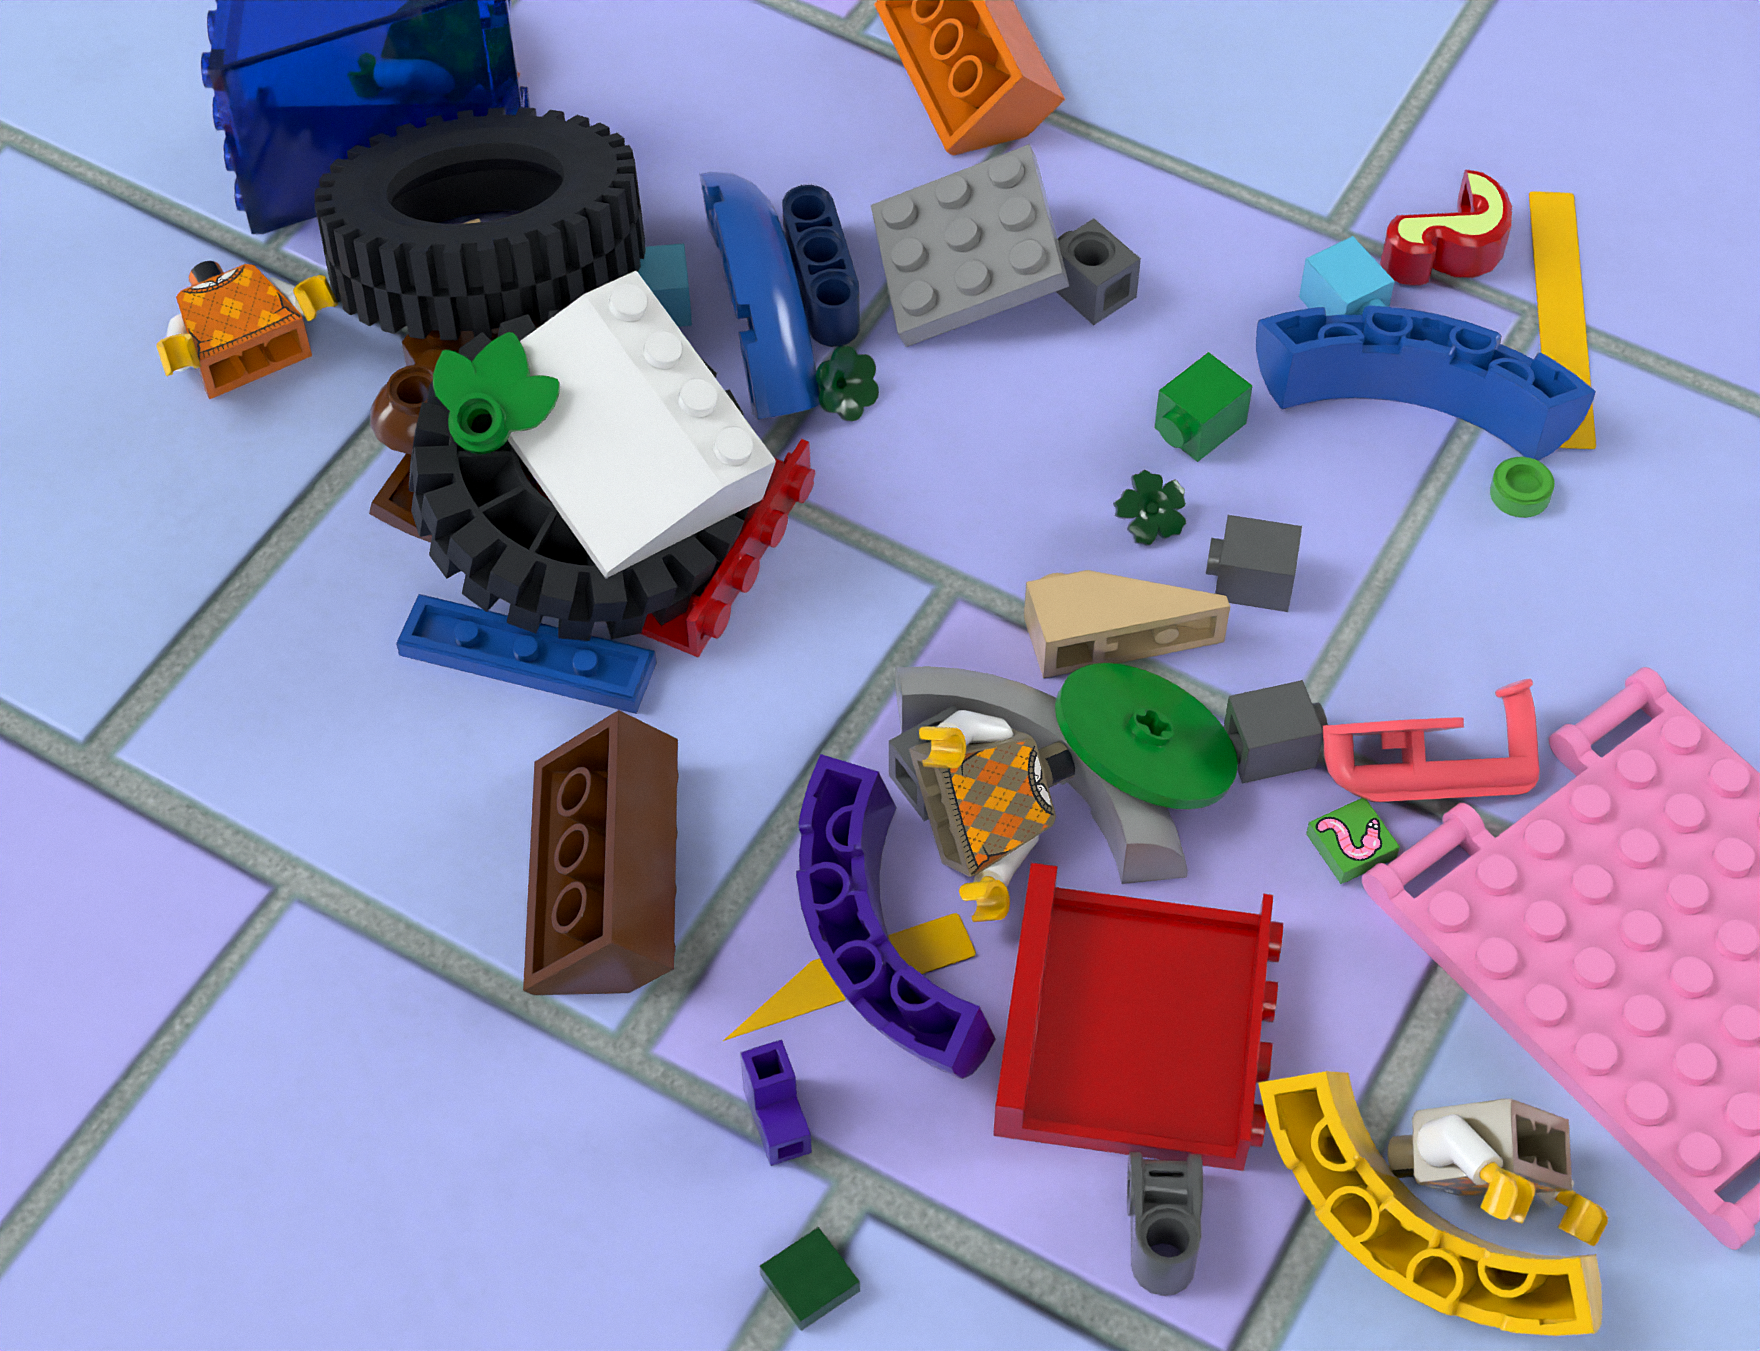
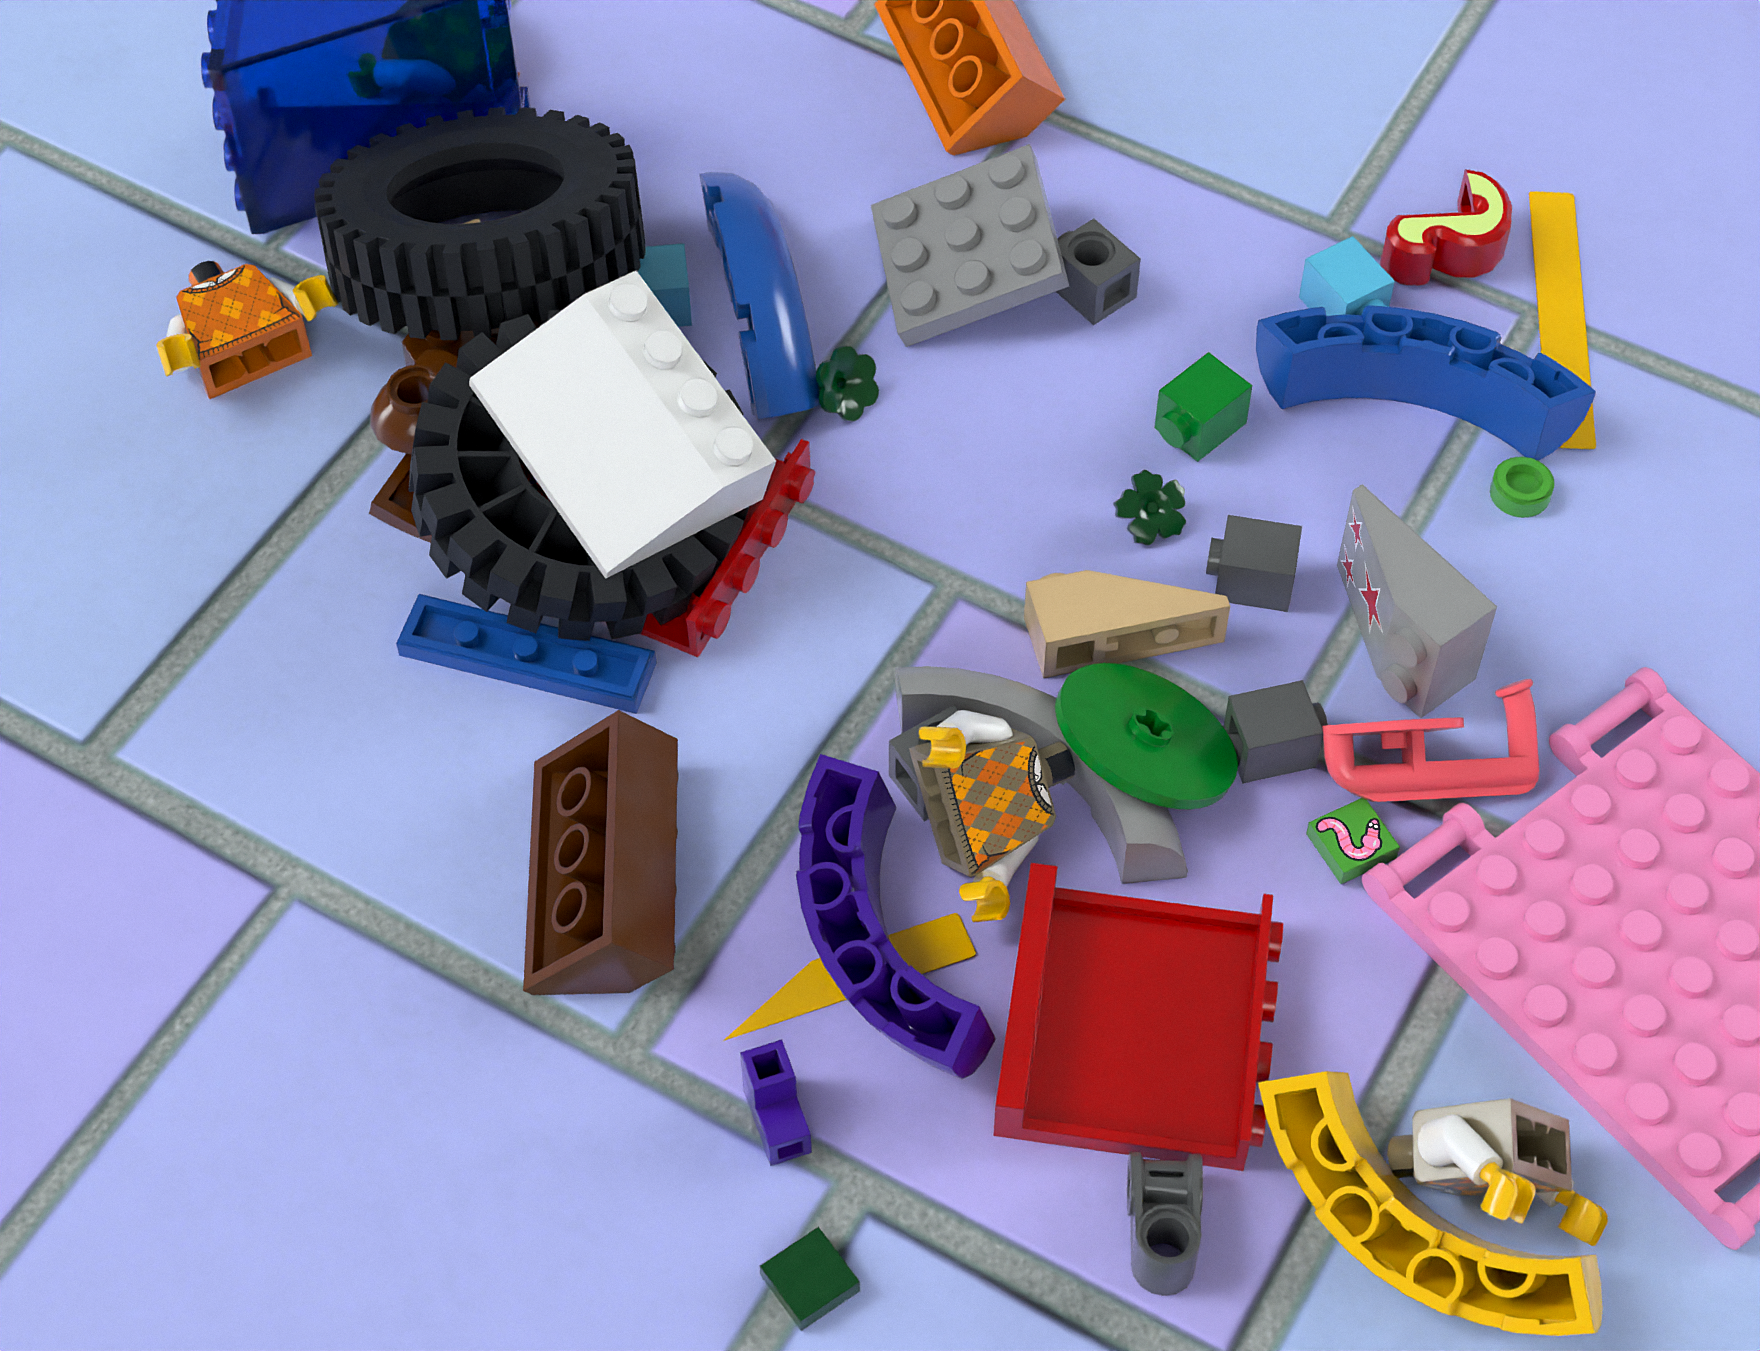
green plate [433,332,560,454] -> none
dark blue beam [782,185,860,347] -> none
none -> light grey slope [1337,484,1497,718]

